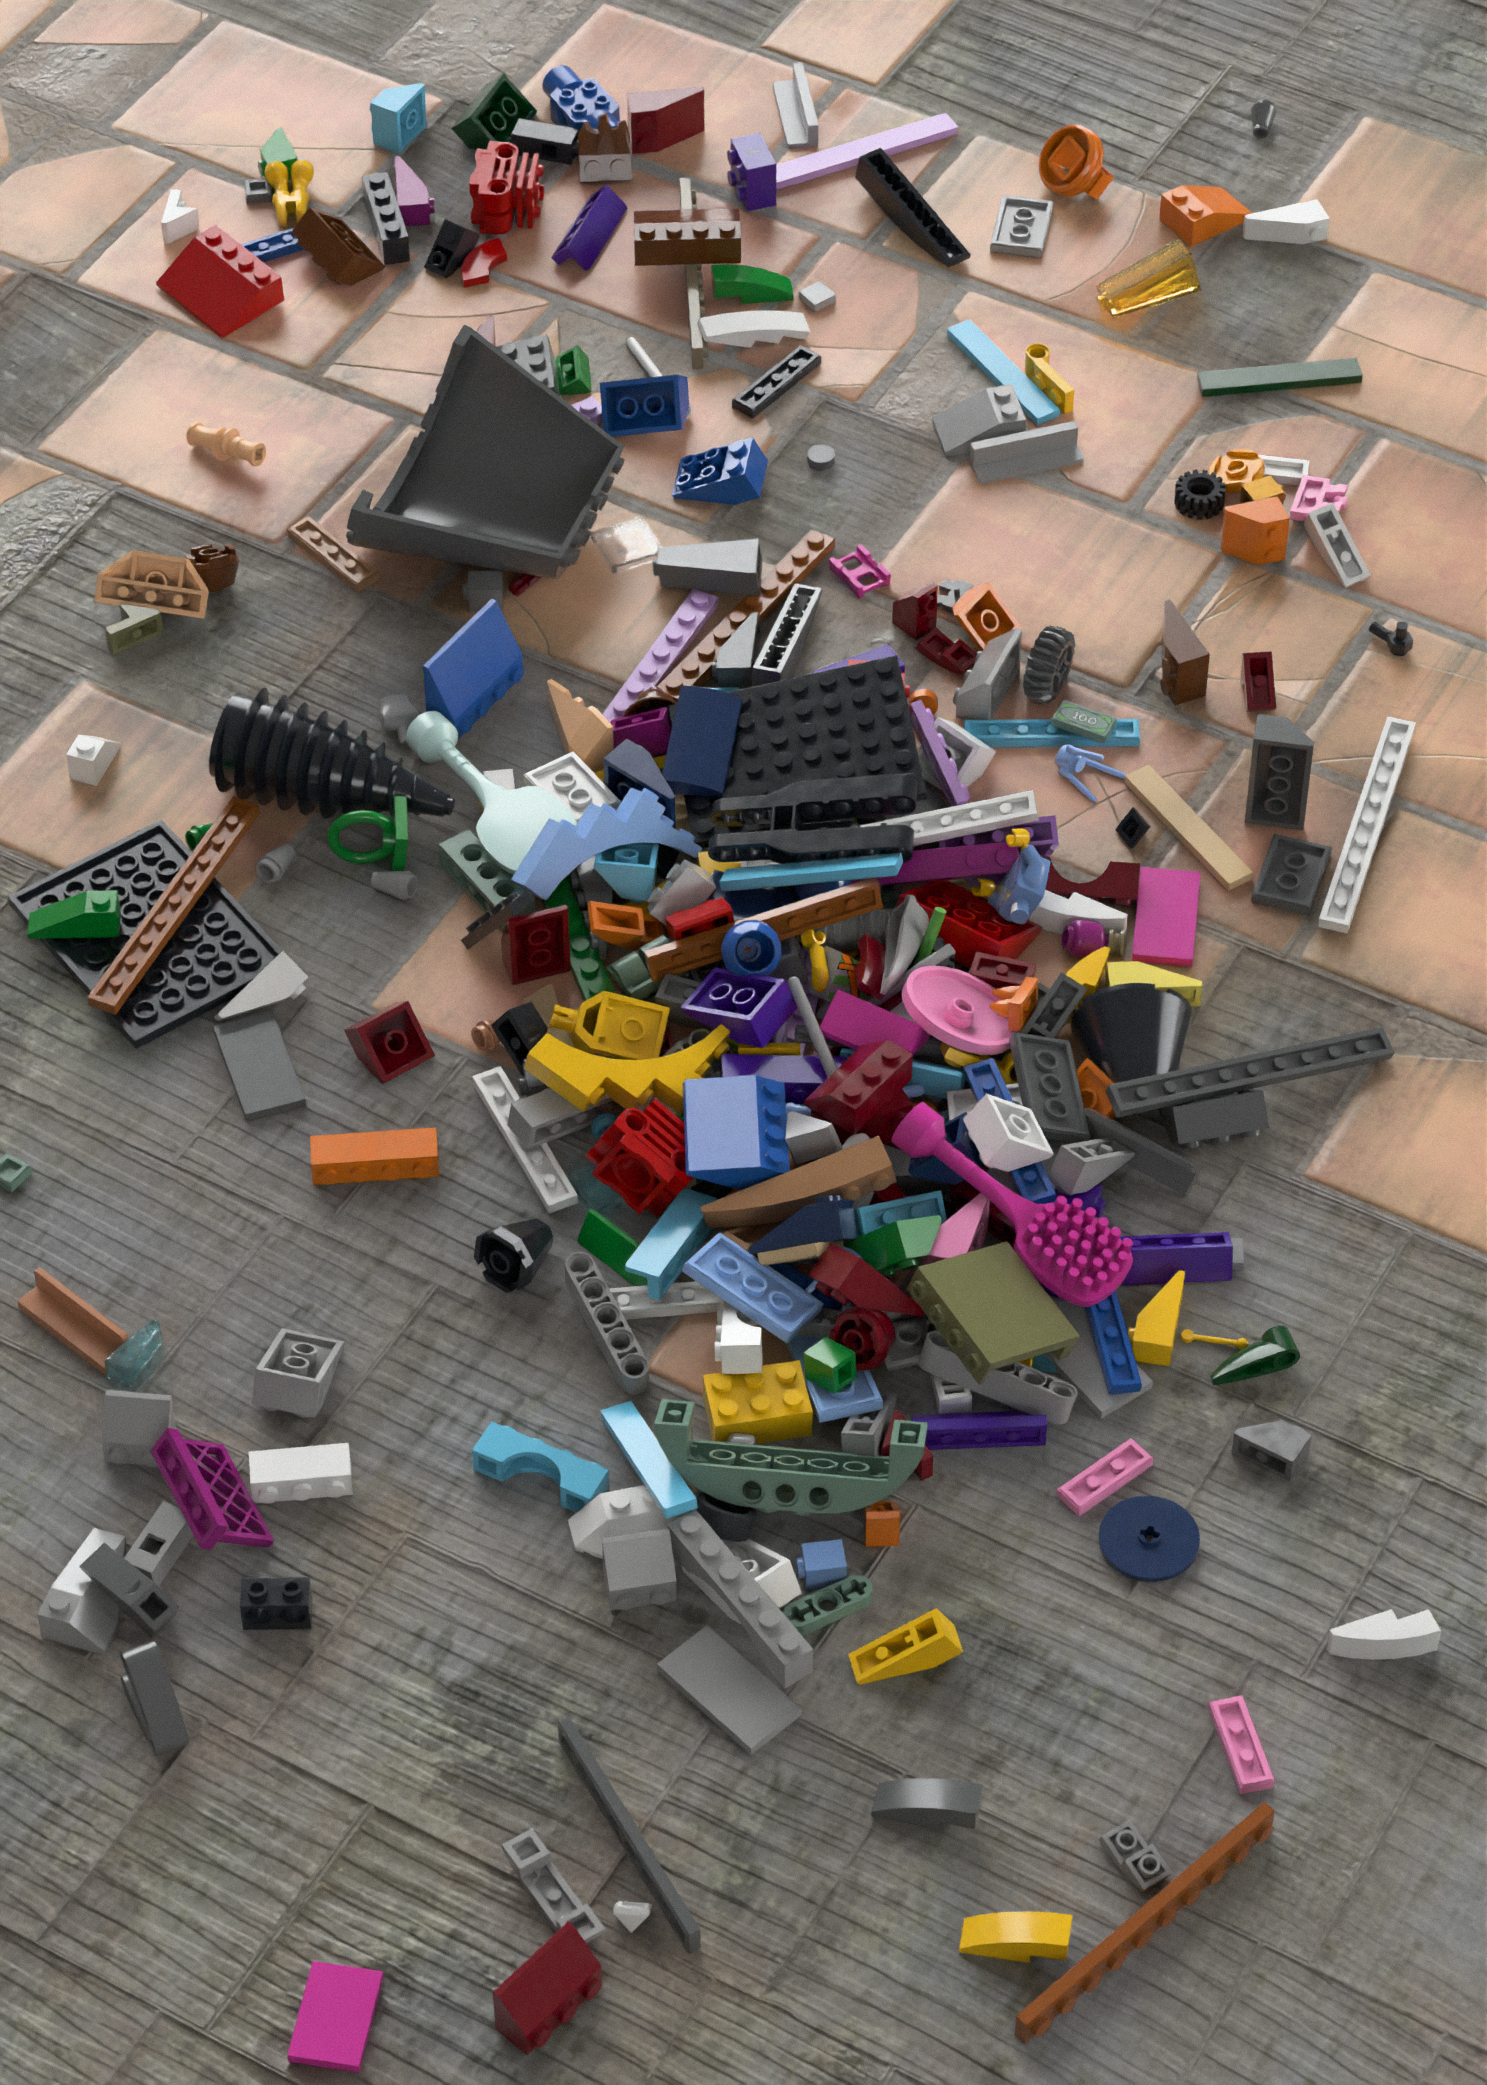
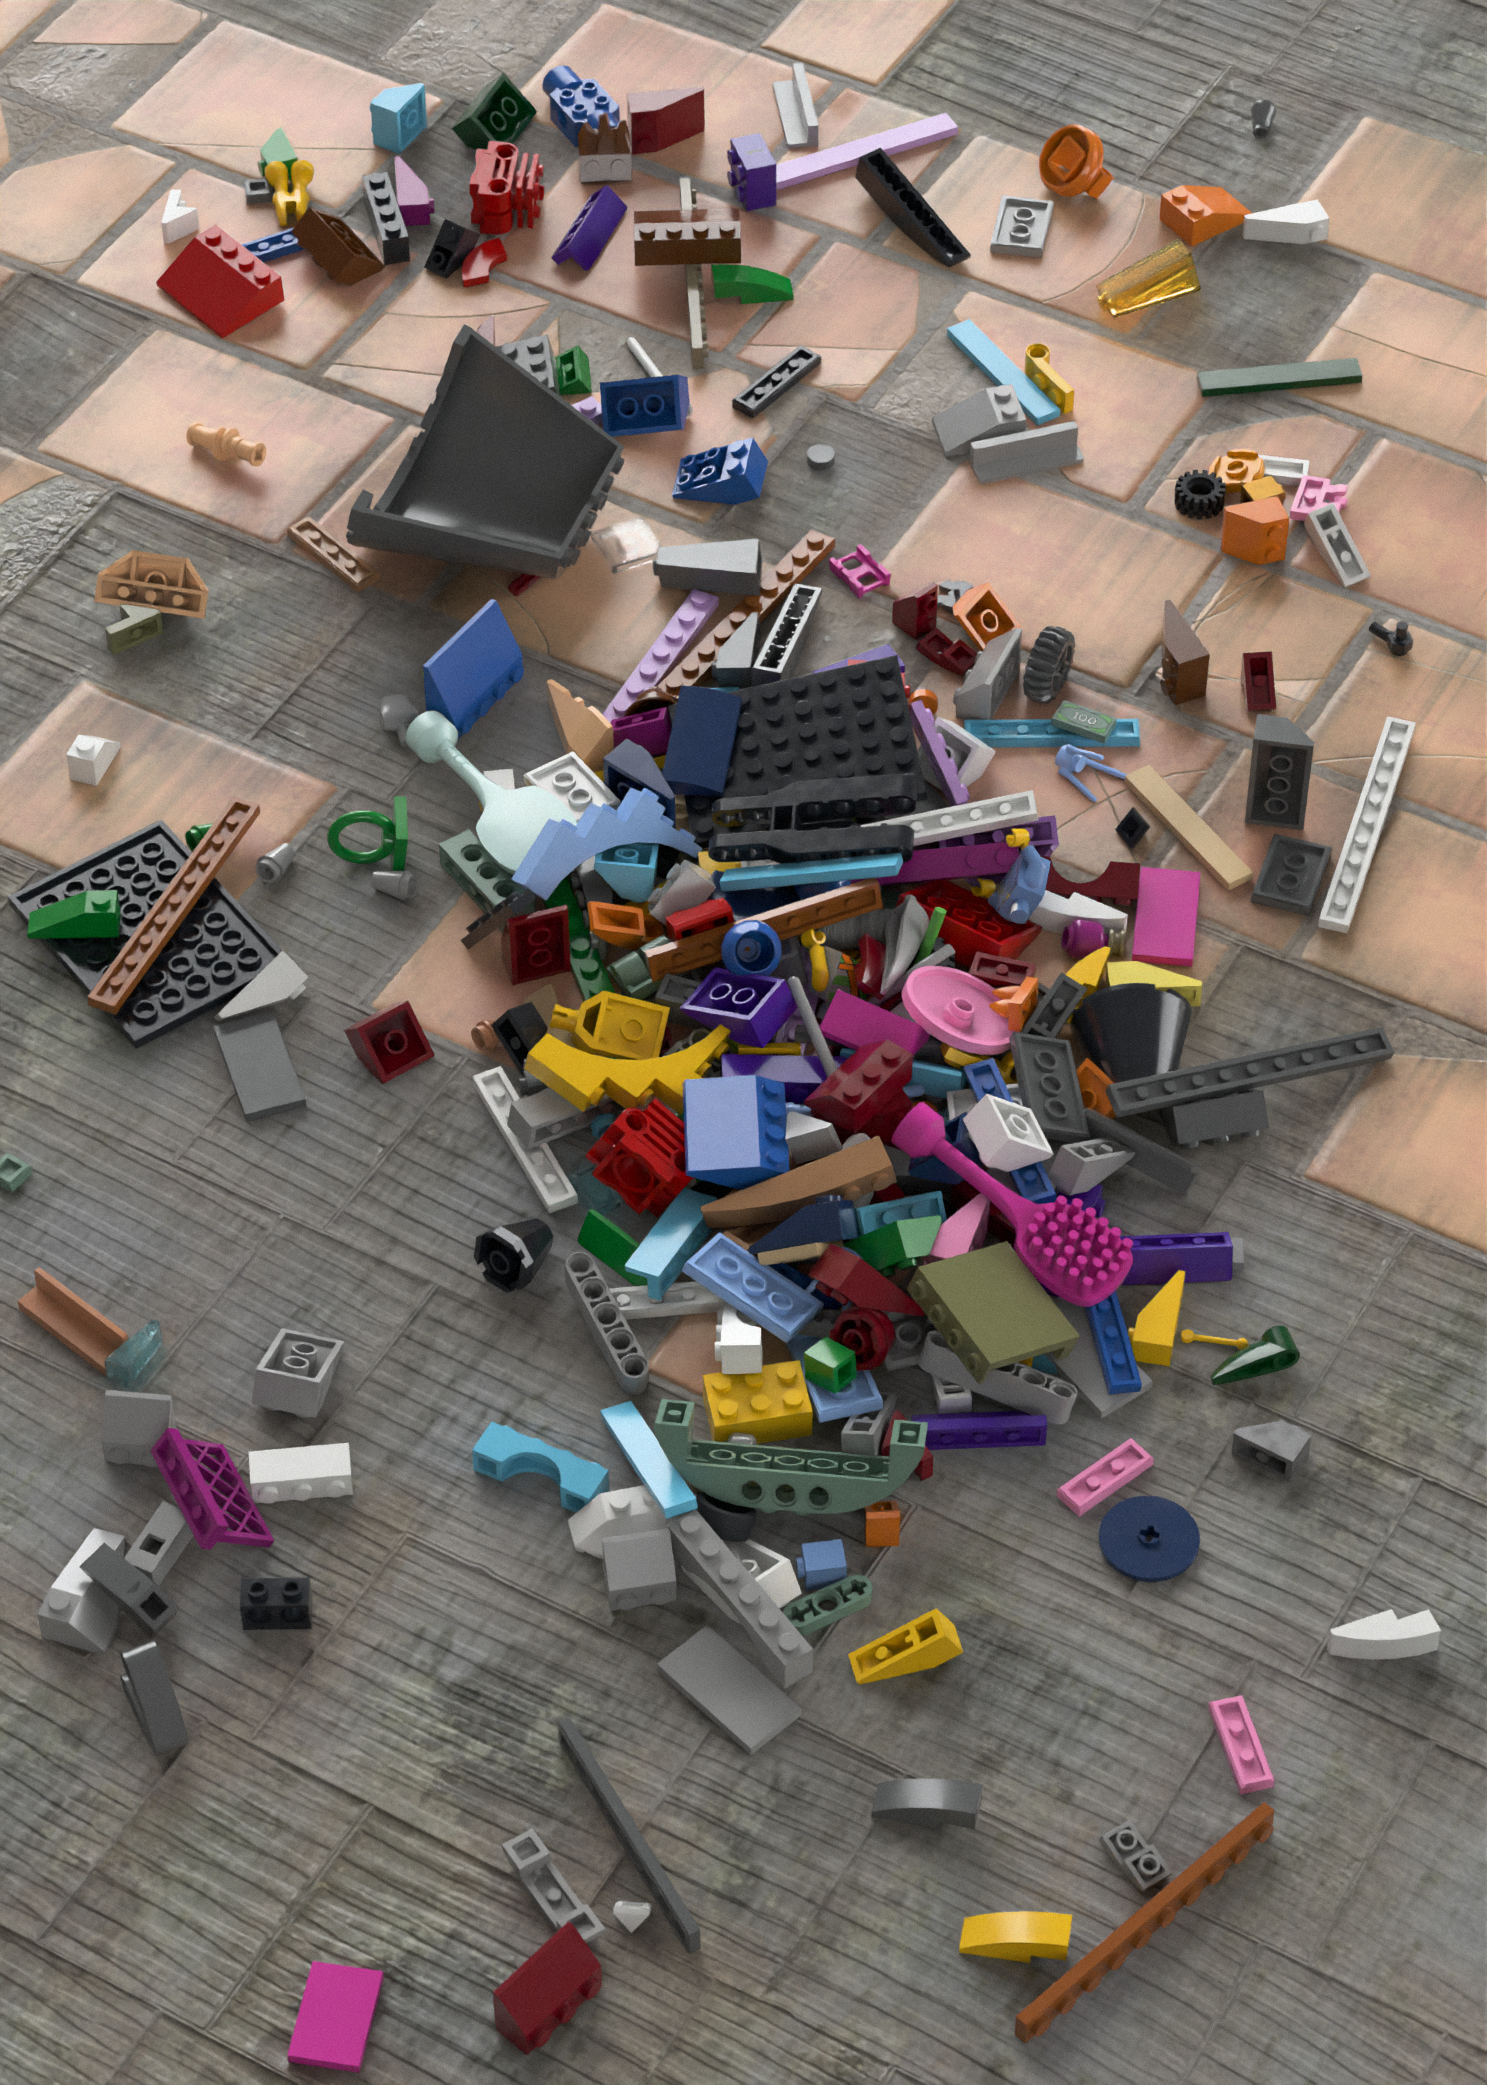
reddish brown cone [185,544,240,592] -> none
black cone [209,688,455,819] -> none
orange brick [310,1127,439,1185] -> none
light grey brick [463,570,503,612] -> none
black brick [511,119,579,165] -> none
white slope [697,311,811,348] -> none
tile [799,281,836,312] -> none

